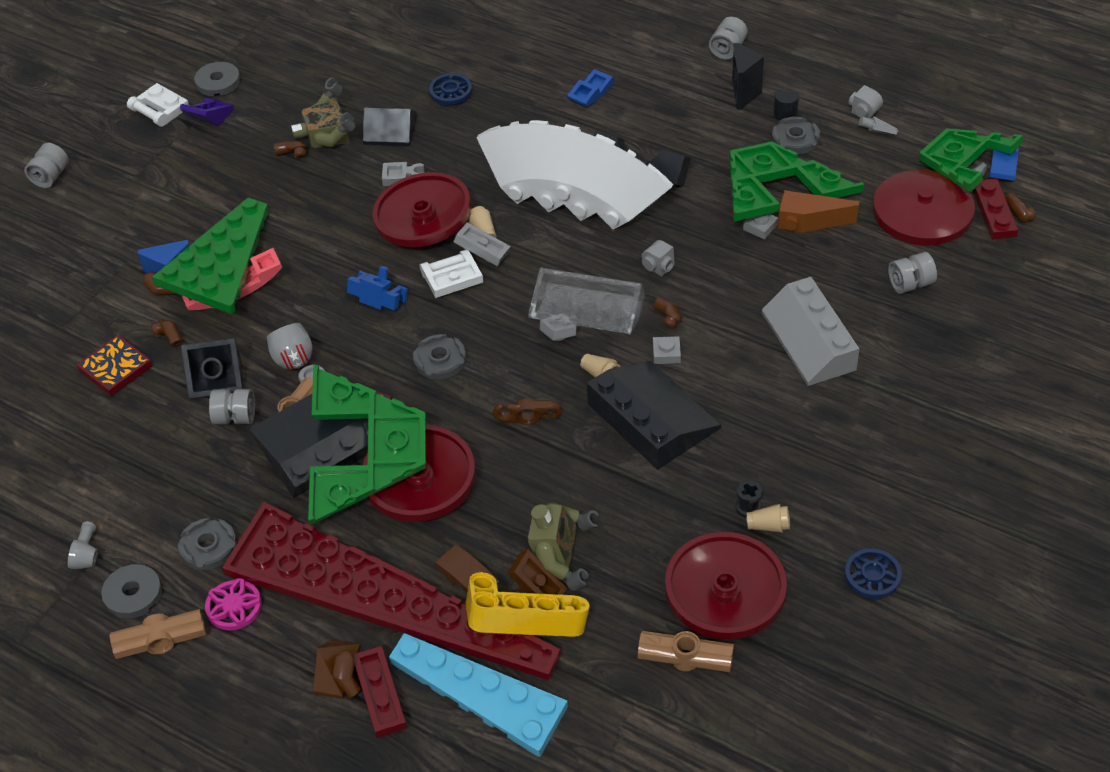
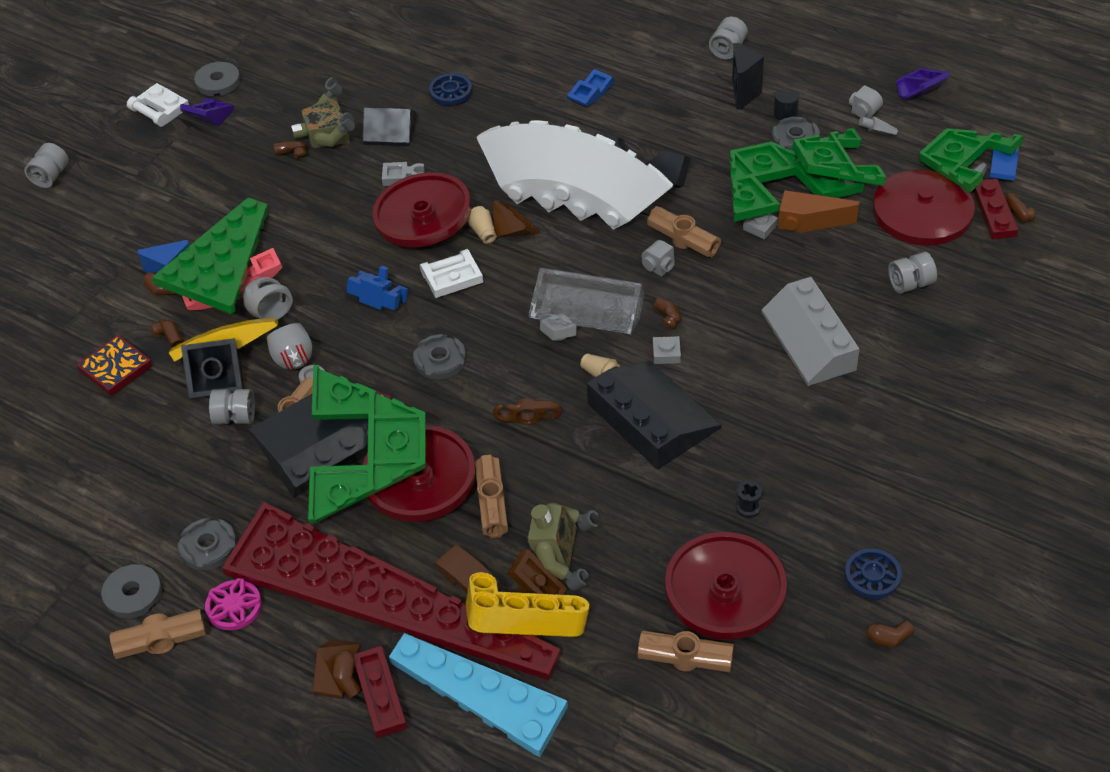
light grey bar [68,521,98,569] -> none
light grey plate [454,222,511,266] -> none
tan cone [747,504,790,533] -> none
none -> yellow slope [169,317,278,362]
none -> light grey helmet [243,277,293,320]
none -> medium nougat piece [475,455,508,538]
none -> reddish brown slope [493,200,540,237]
none -> medium nougat piece [647,206,721,258]
none -> green wing [792,128,886,185]
none -> reddish brown arm [867,620,914,648]
none -> dark purple slope [896,68,950,100]

